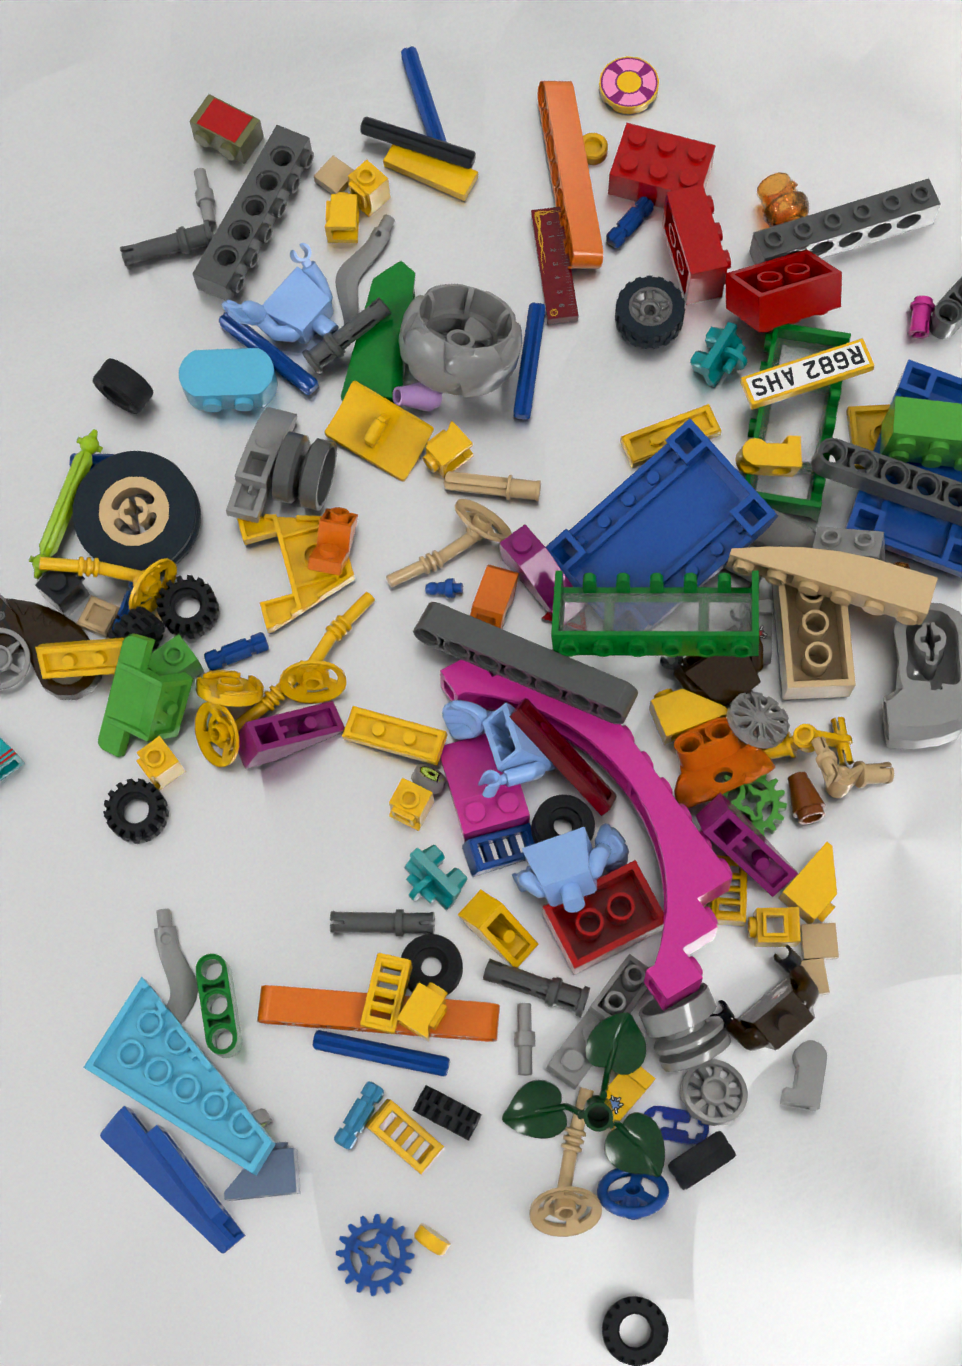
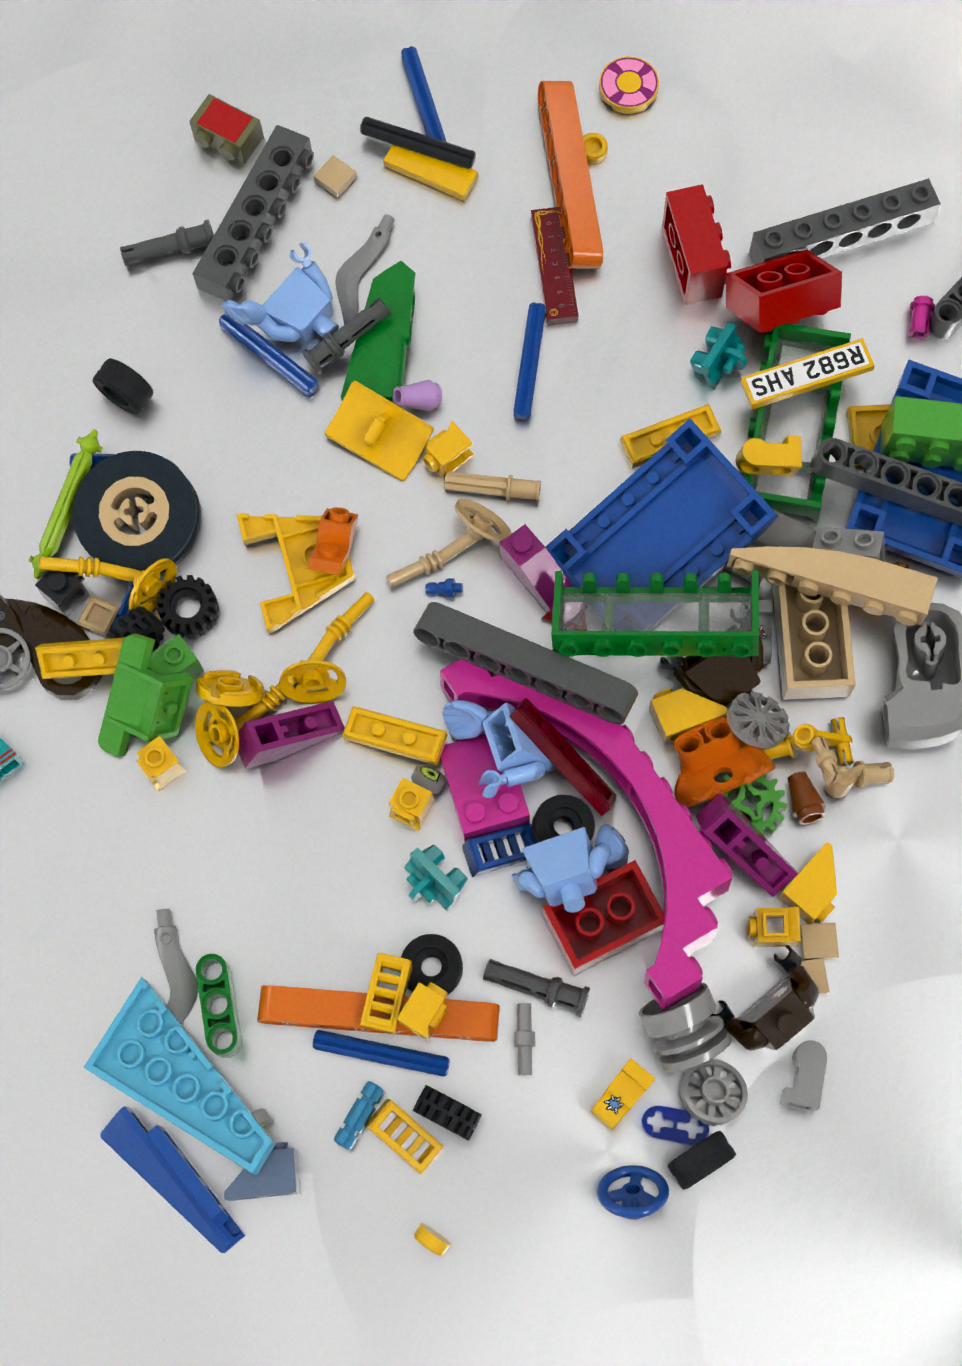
black tyre [103,778,169,844] -> none
medium azure brick [179,348,278,413] -> none
light grey bar [194,168,216,227] -> none
blue axle [204,632,269,671] -> none
light grey slope [226,407,297,523] -> none
dark grey wheel [272,431,337,511] -> none
yellow window [325,192,360,243] -> none
dark grey pin [330,909,435,936] -> none
blue gear [336,1214,415,1296] -> none
yellow window [348,160,391,217] -> none
light grey wheel [399,284,522,397] -> none
yellow slope [458,889,539,968] -> none
orange slope [470,564,519,629] -> none
dark green plant [502,1012,665,1177] -> none
tan dish [529,1087,602,1237] -> none
light grey slope [546,954,649,1090] -> none
black tyre [602,1296,669,1366] -> none
blue axle [606,196,654,248] -> none
red brick [608,122,716,209] -> none
black wheel [615,275,685,349] -> none
yellow slope [710,855,747,927] -> none
clear orange piece [757,172,809,227] -> none

